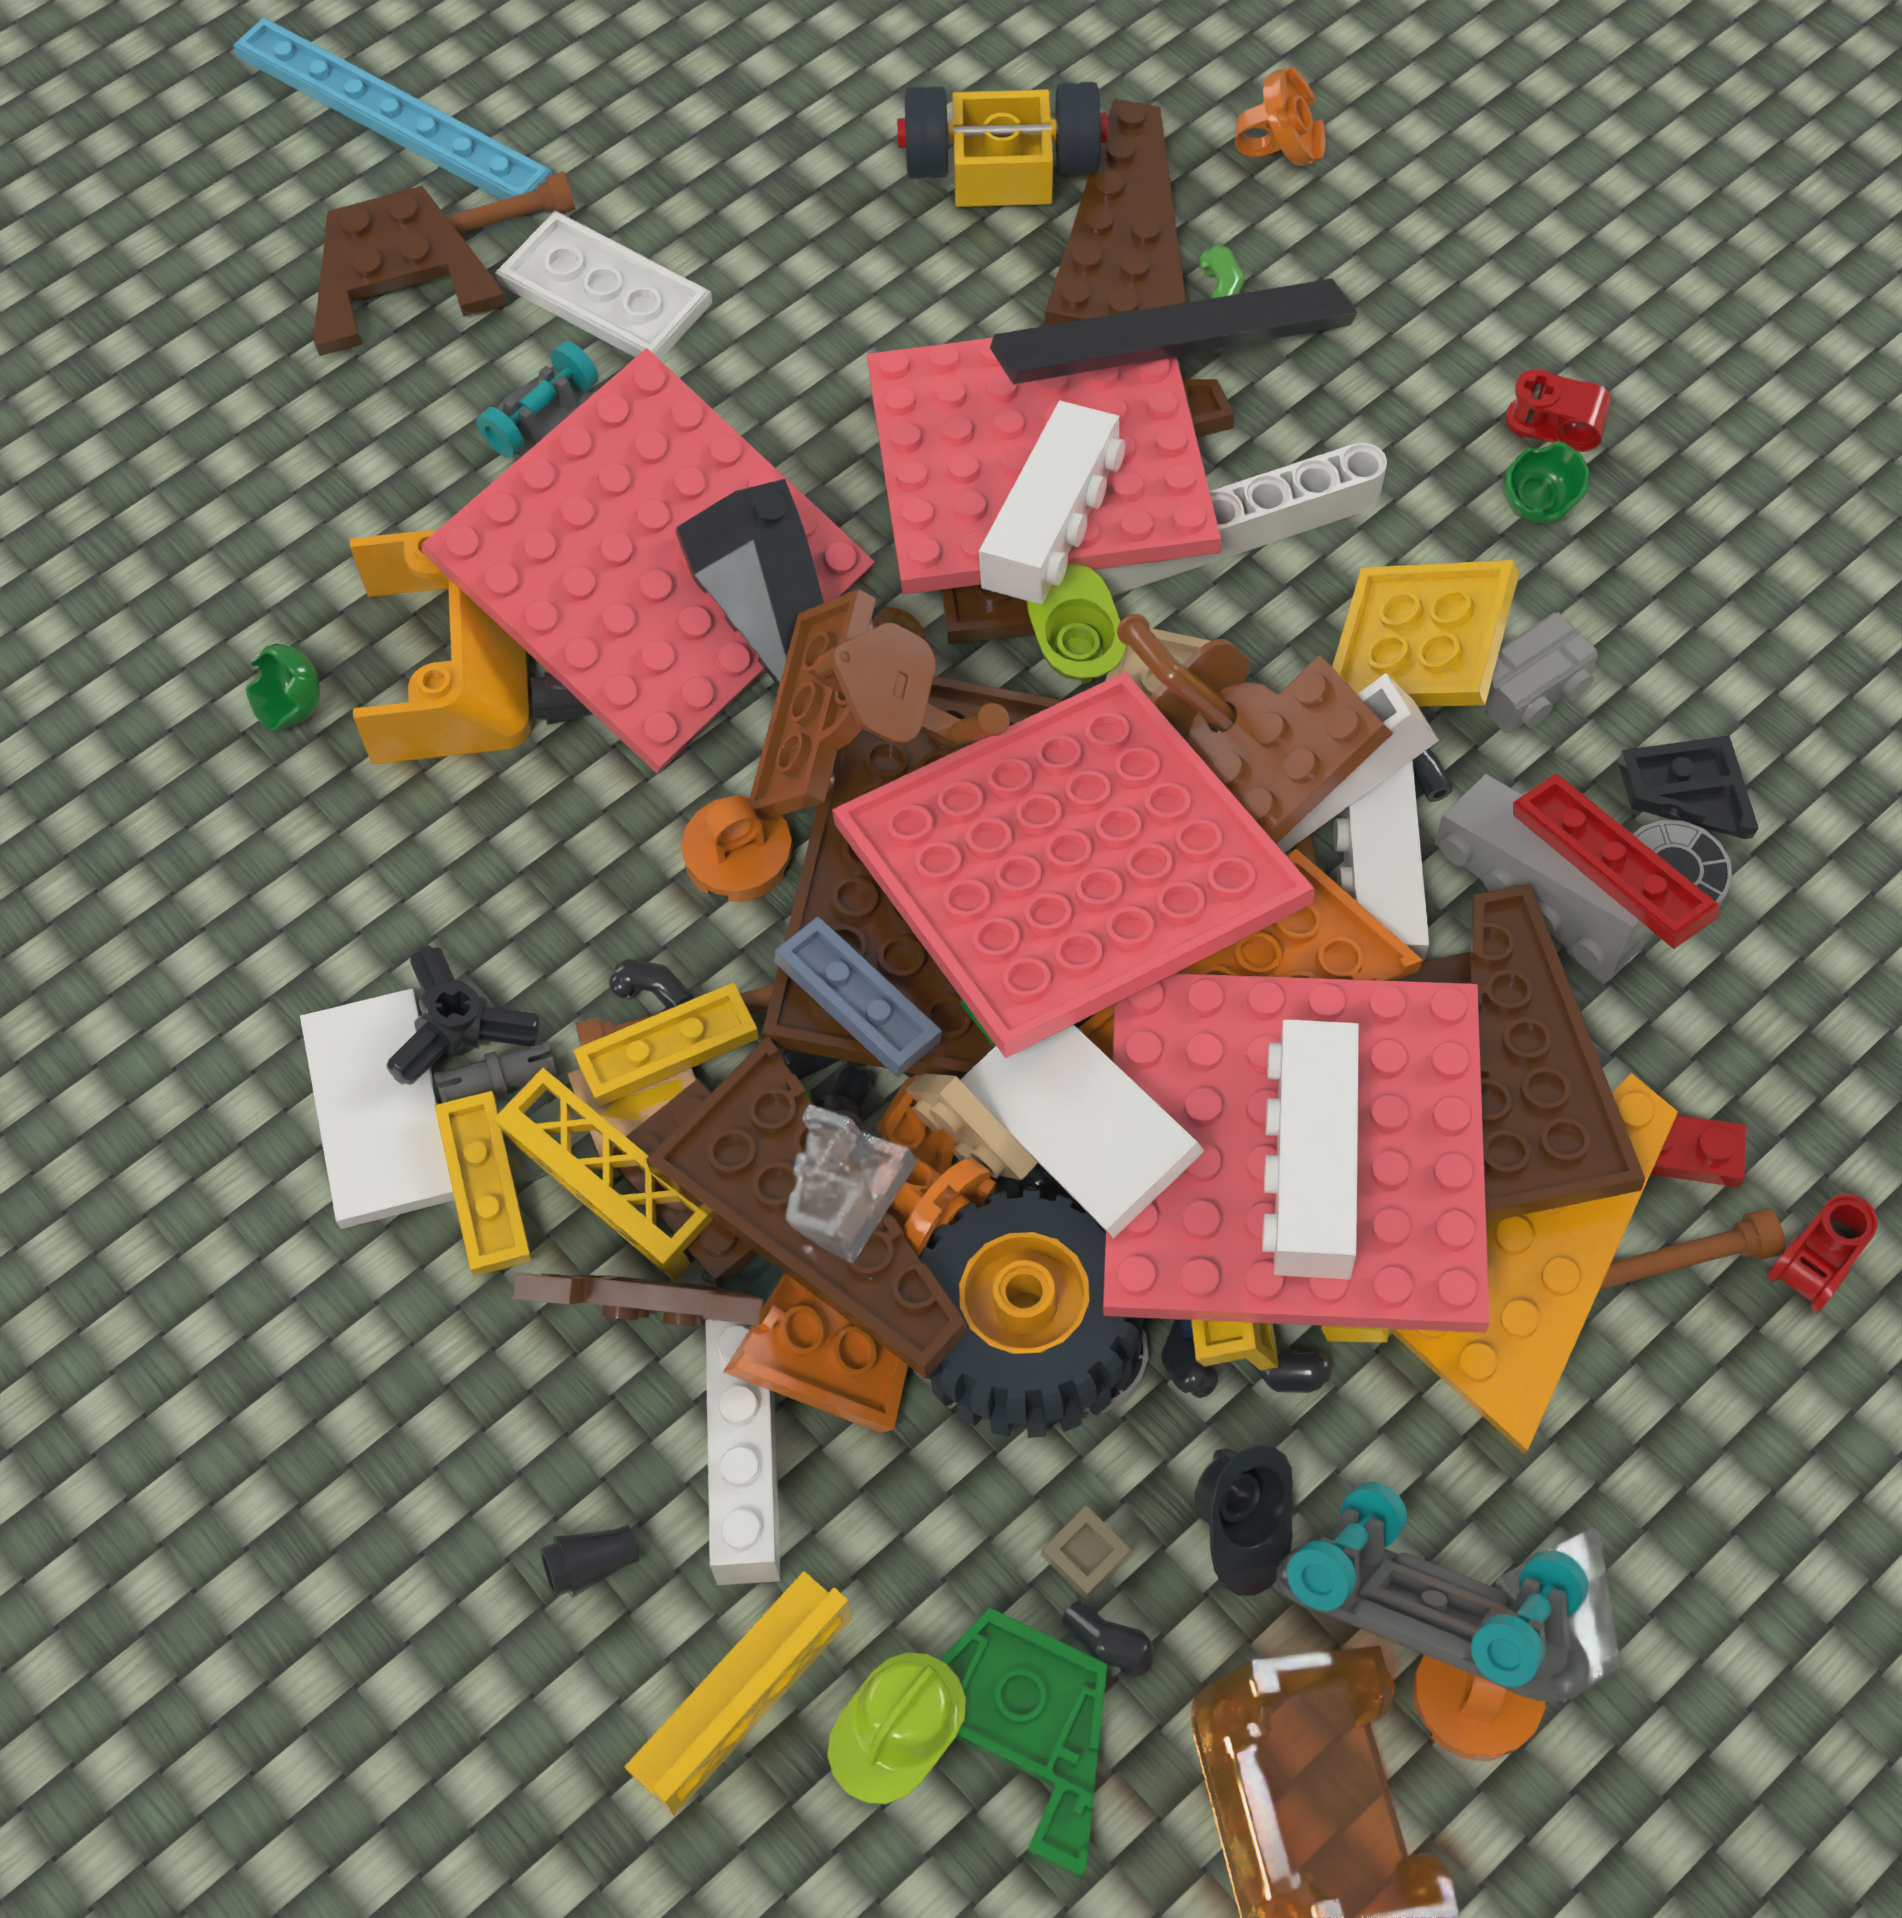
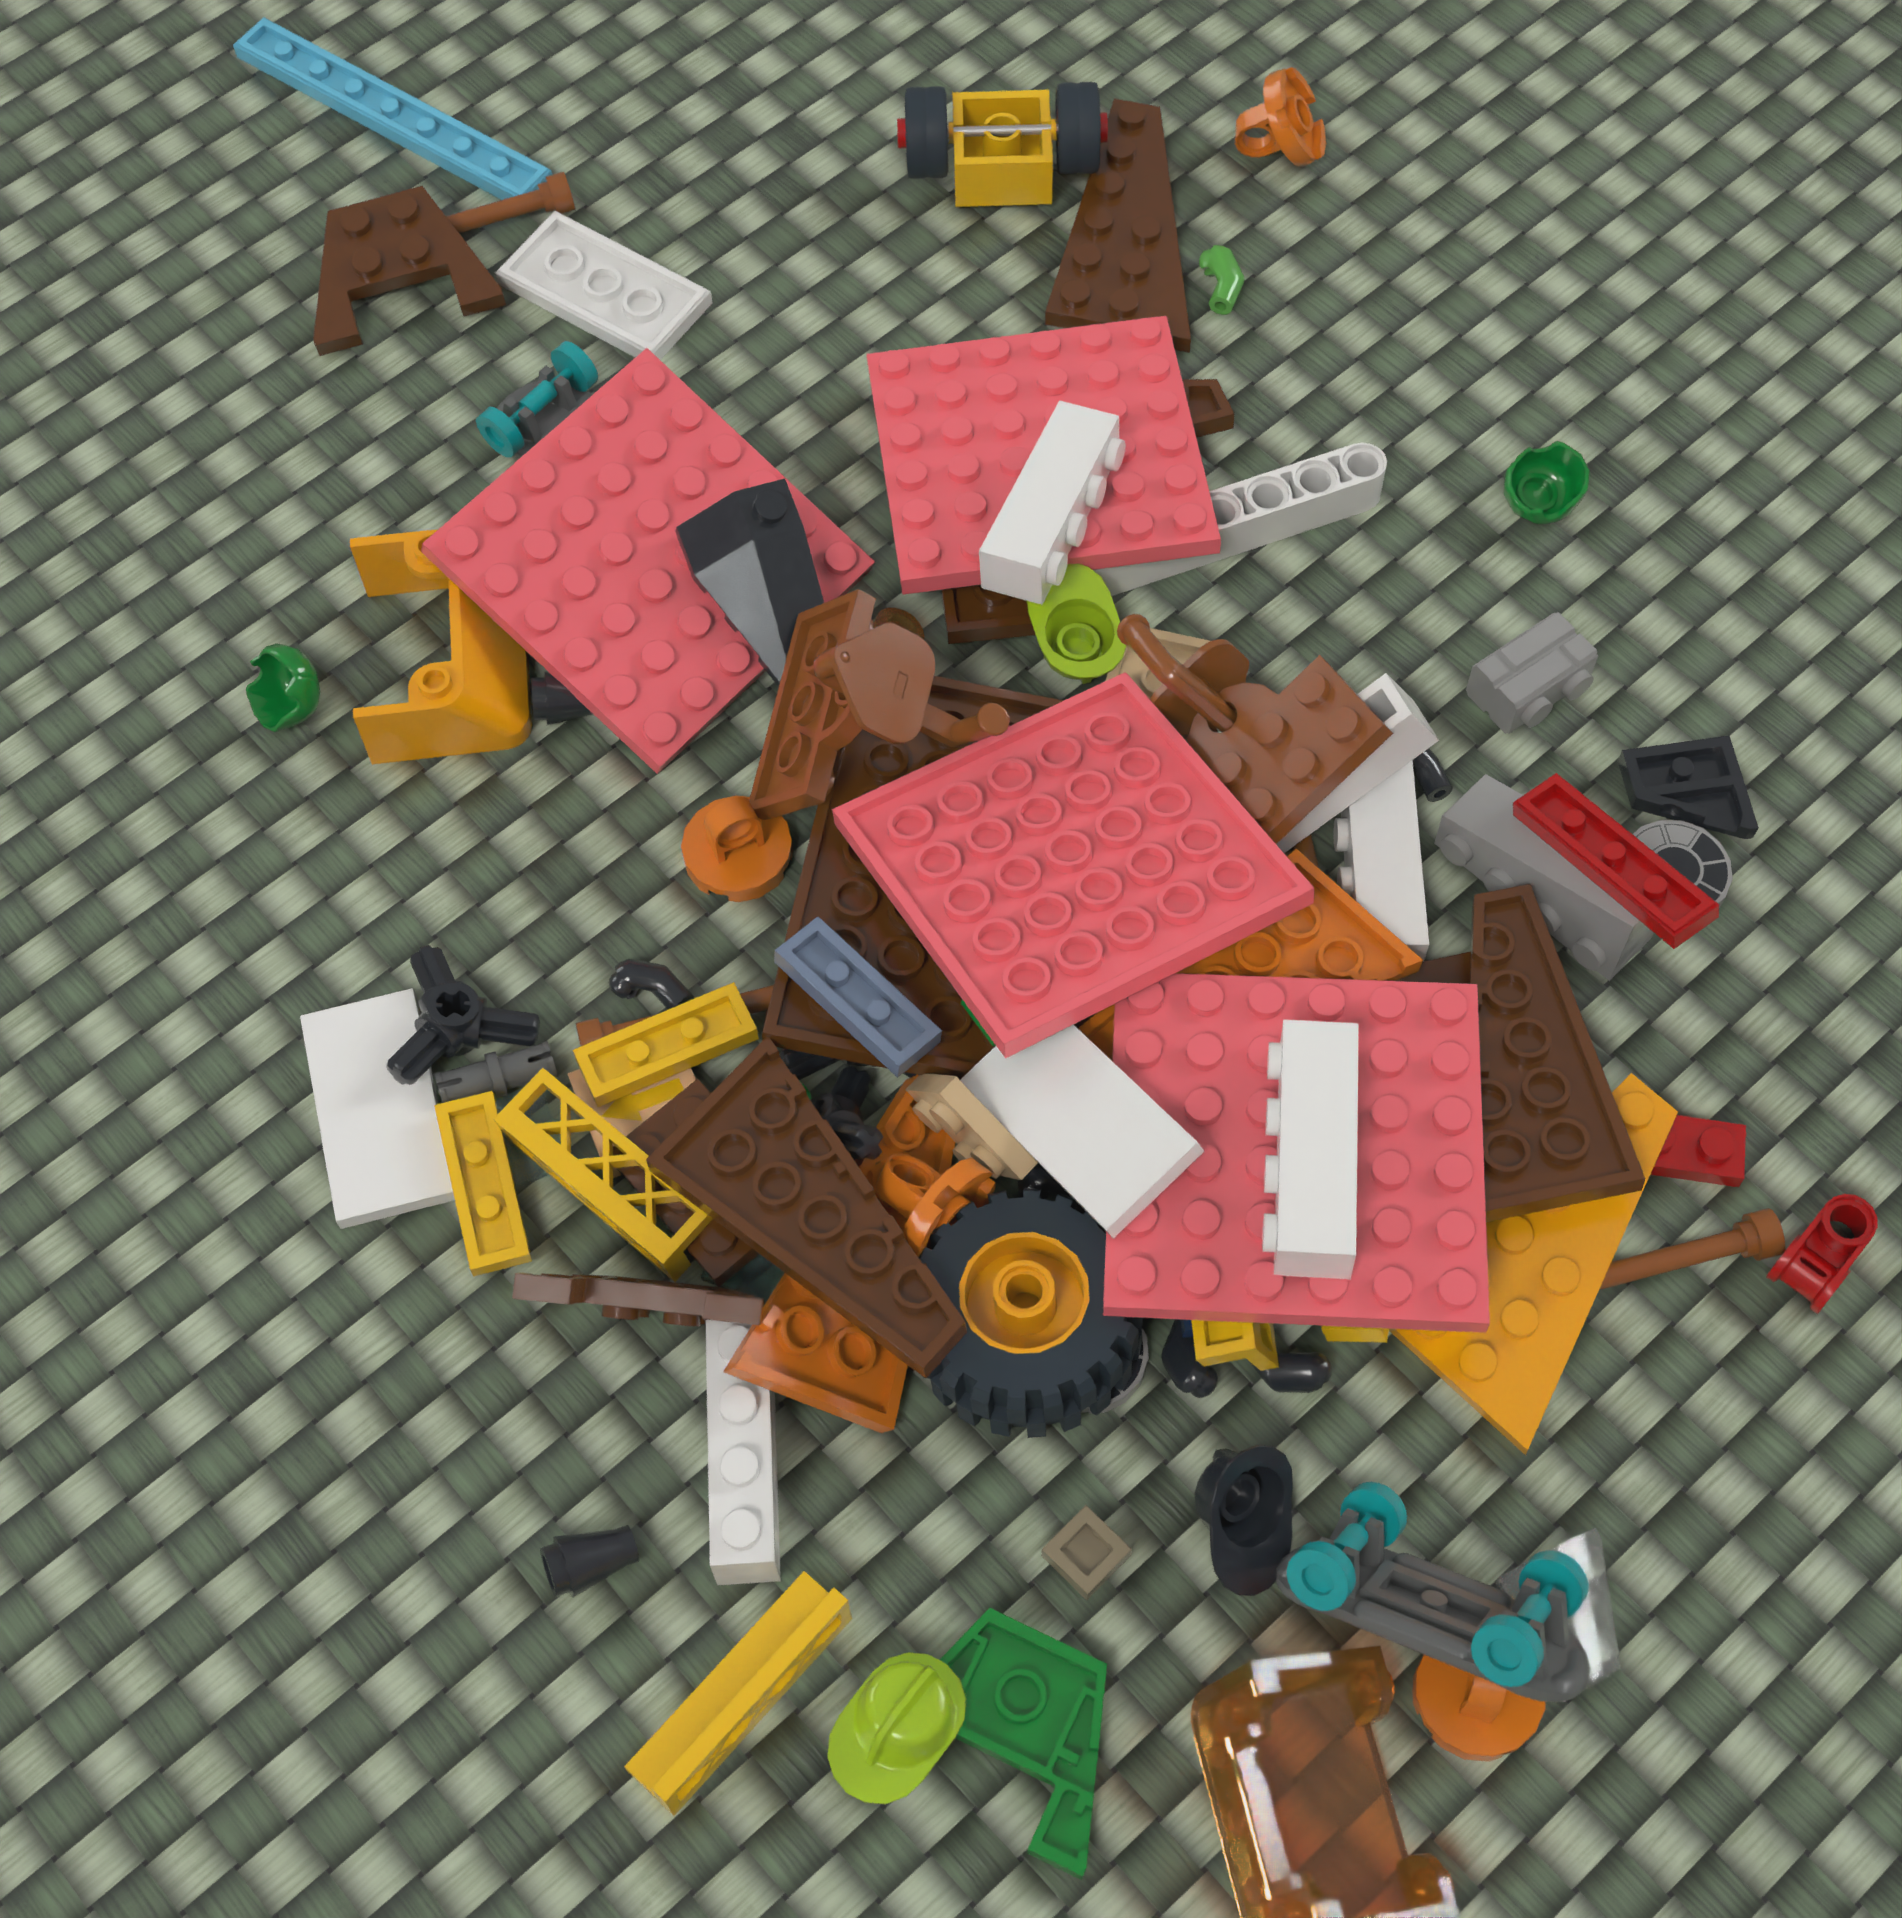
clear slope [786,1104,918,1263] -> none
black tile [990,278,1357,385] -> none
black arm [1062,1601,1154,1677] -> none
yellow plate [1332,560,1519,707] -> none
red piece [1505,369,1611,452] -> none

